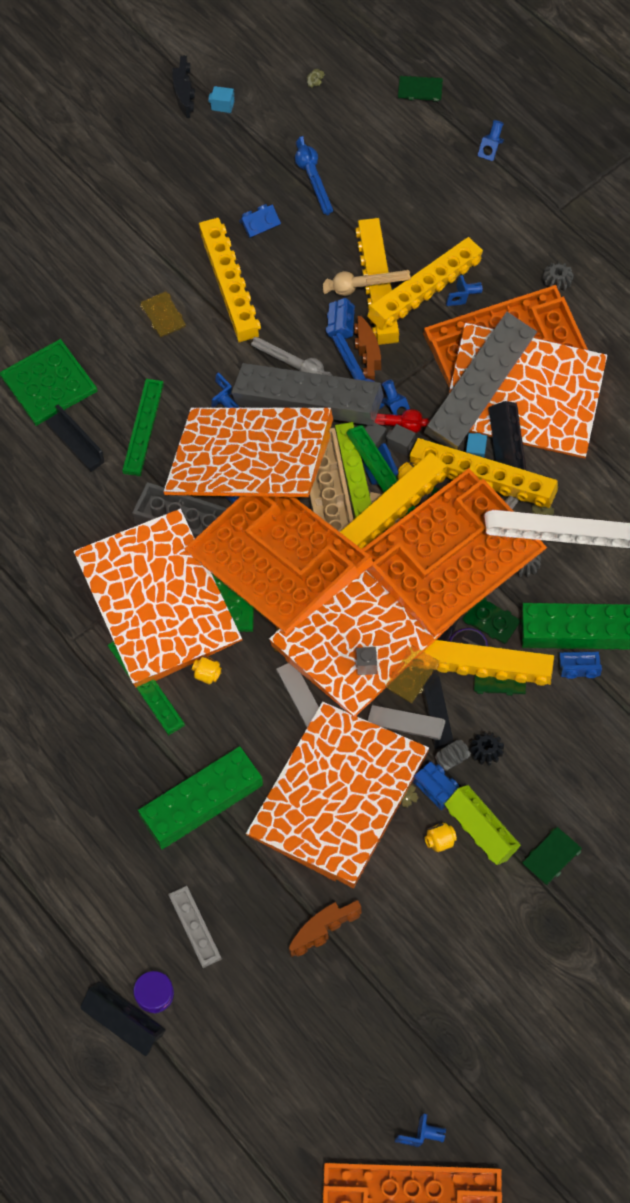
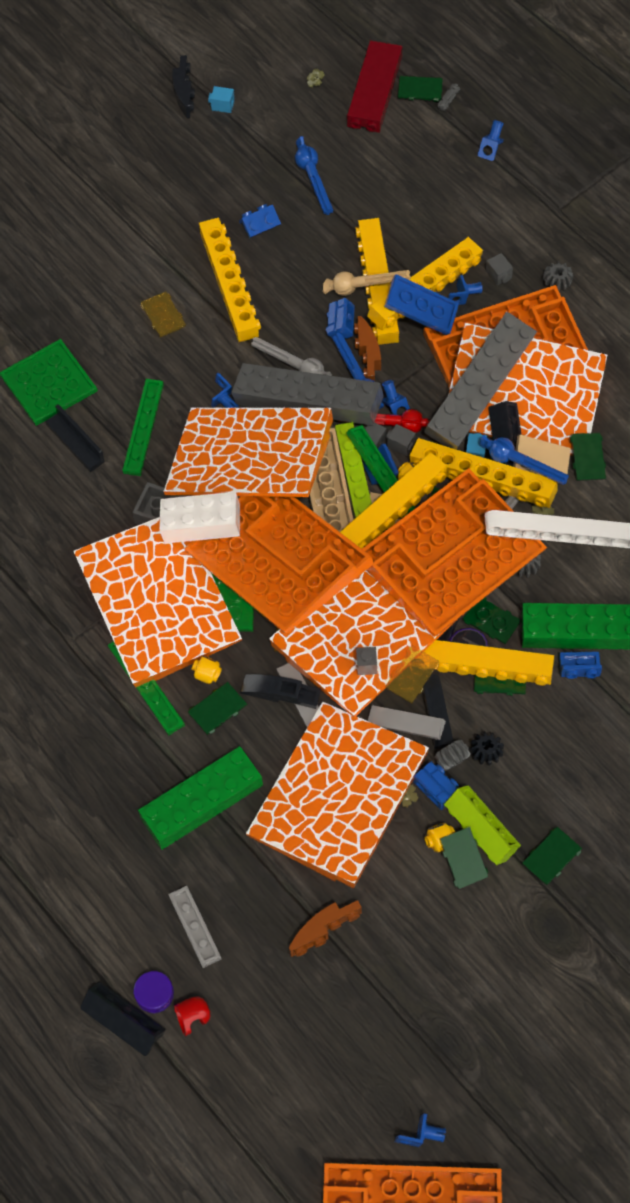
none -> white brick [159,492,240,544]
none -> red helmet [174,996,211,1036]
none -> dark green piece [188,682,247,735]
none -> black slope [240,674,321,709]
none -> dark red brick [347,40,402,133]
none -> blue tile [384,274,459,335]
none -> dark grey axle [437,84,460,111]
none -> dark green piece [440,827,488,889]
none -> blue piece [480,435,569,485]
none -> dark grey brick [486,253,513,285]
none -> tan tile [513,435,571,476]
none -> dark green piece [570,433,606,481]

